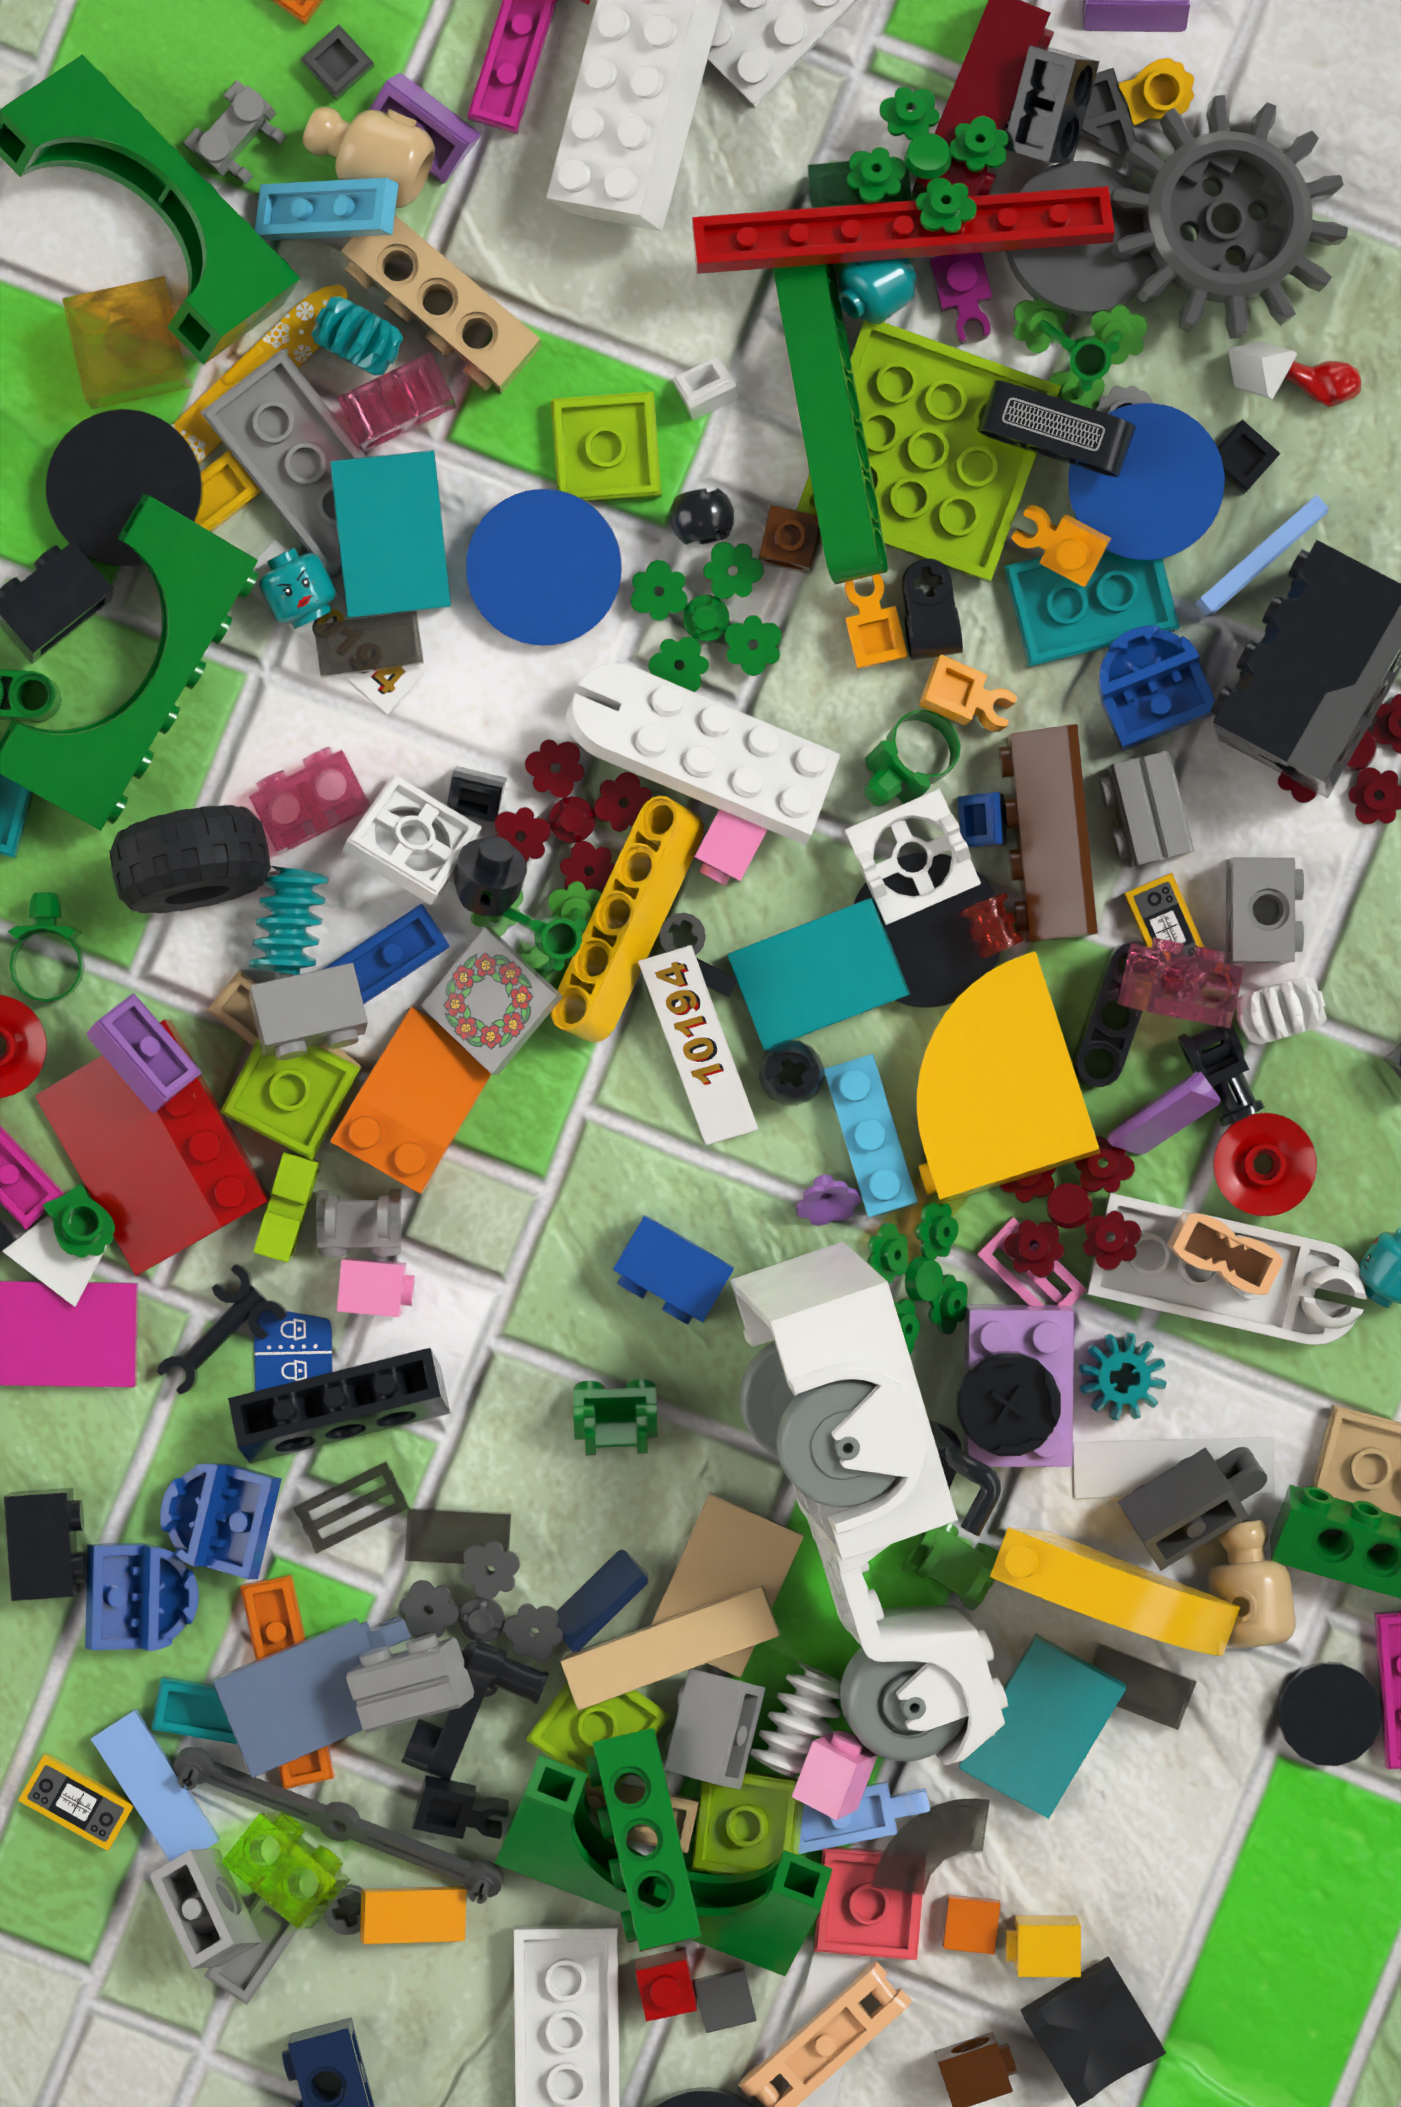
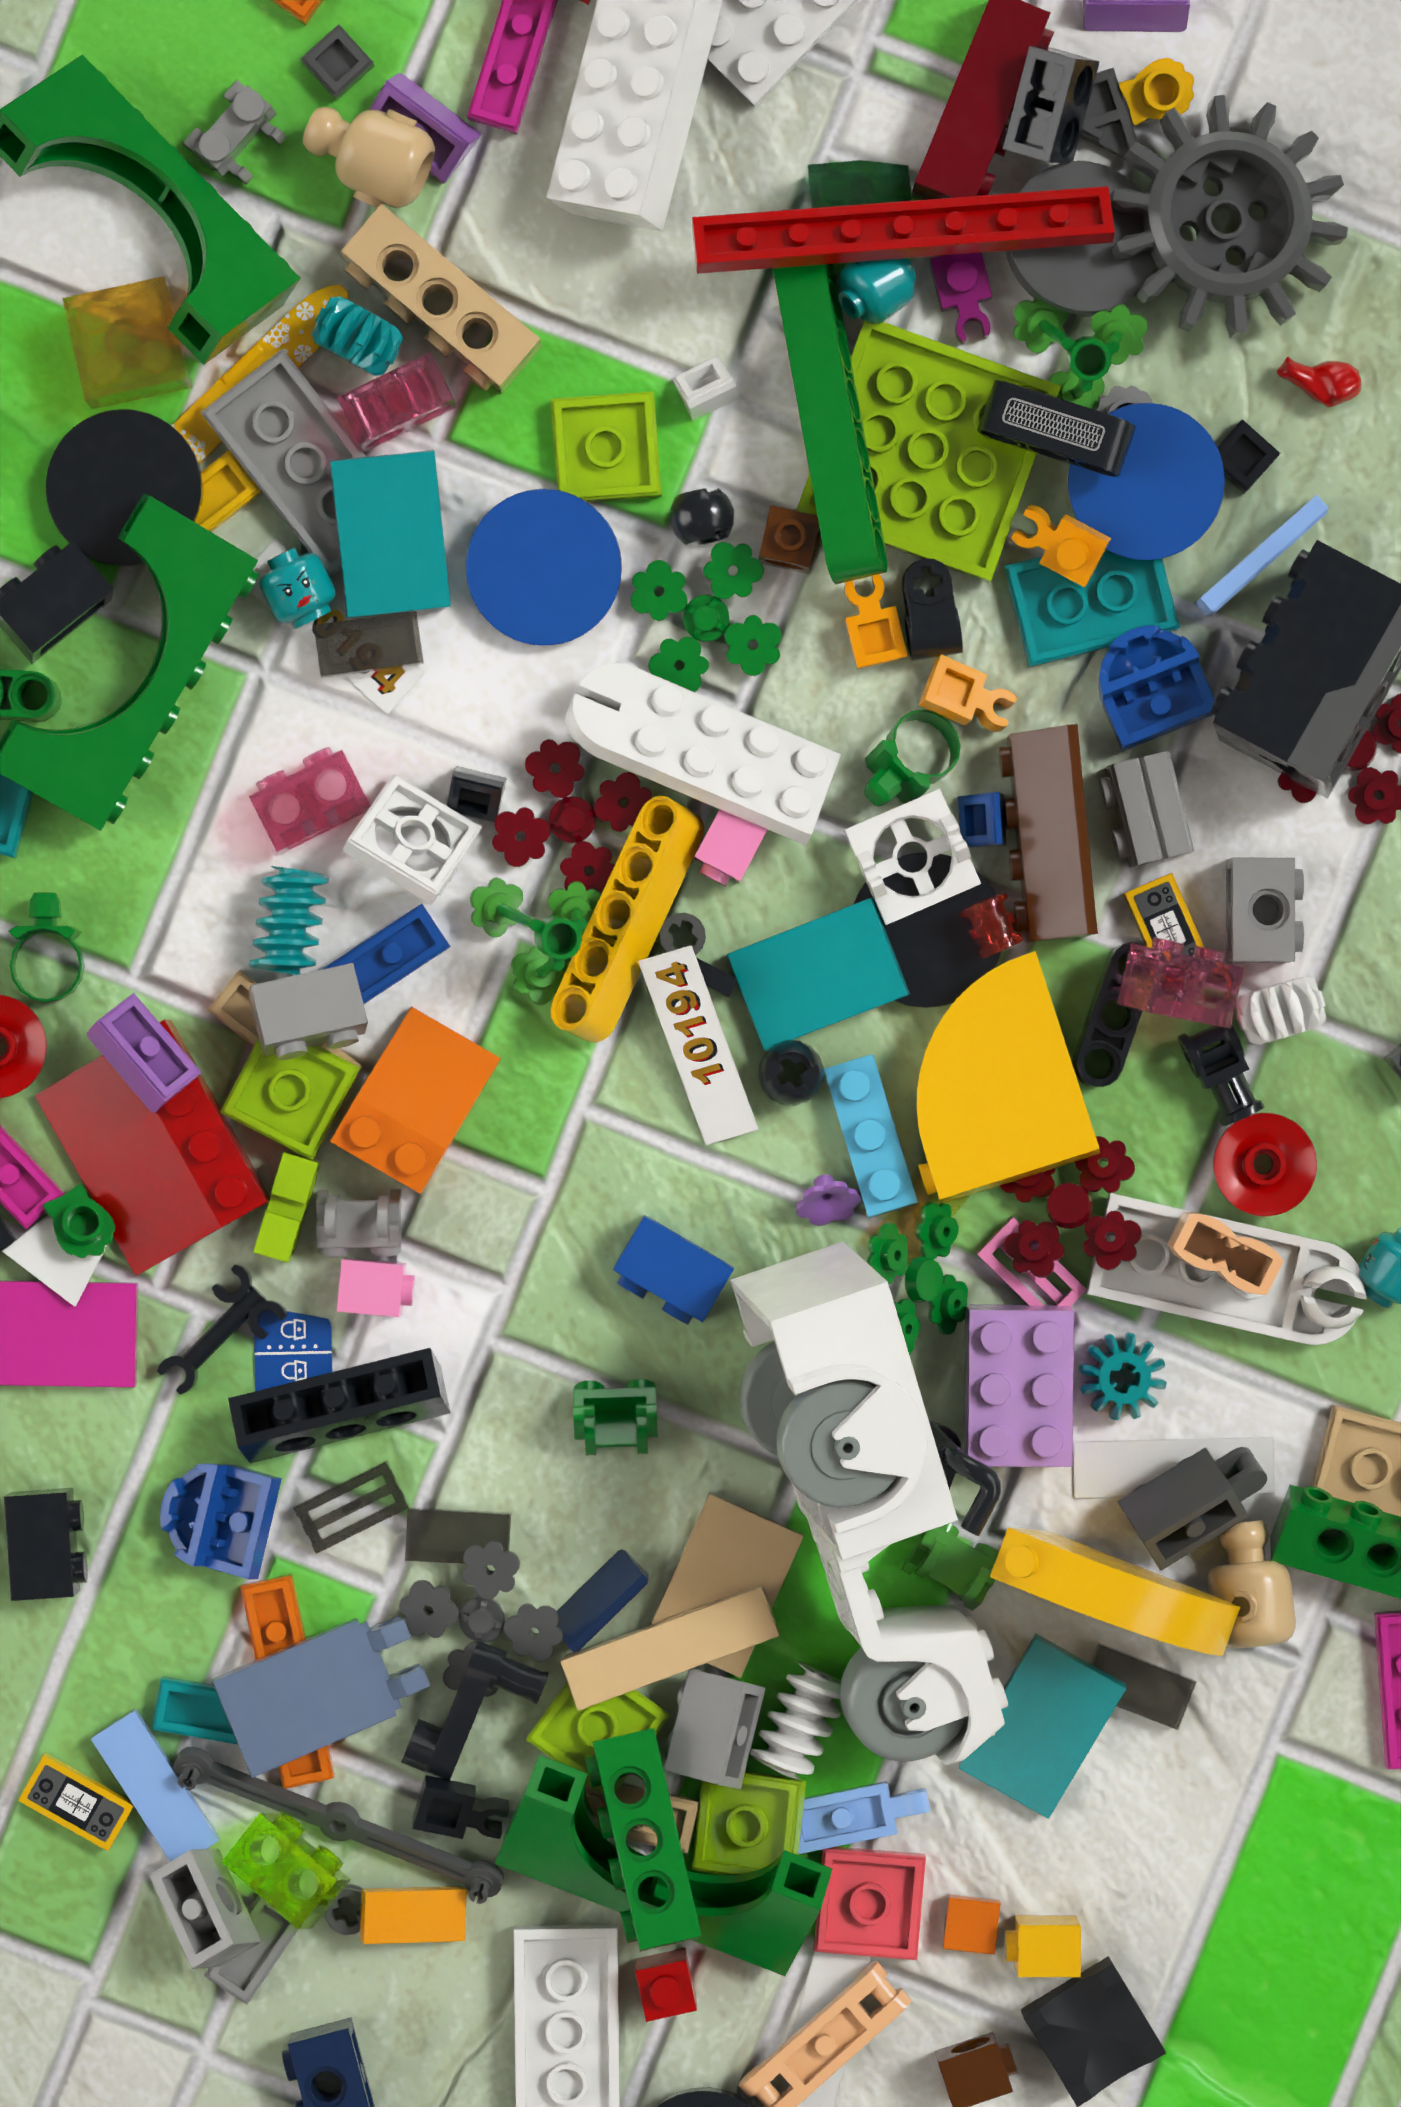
blue slope [85,1543,199,1651] -> none
black tyre [109,805,271,913] -> none
medium azure plate [255,178,399,241] -> none
light grey brick [346,1633,474,1733] -> none
tile [421,928,563,1075] -> none
black piece [454,836,527,916] -> none
dark grey tile [694,1967,757,2033] -> none
bright pink brick [792,1731,878,1820] -> none
green plant [847,87,1008,233] -> none
clear smoke tile [871,1798,990,1896] -> none
black tile [956,1351,1061,1456] -> none
medium lavender slope [1107,1071,1221,1155] -> none
white slope [1228,341,1297,399] -> none
black tile [1277,1662,1382,1766] -> none

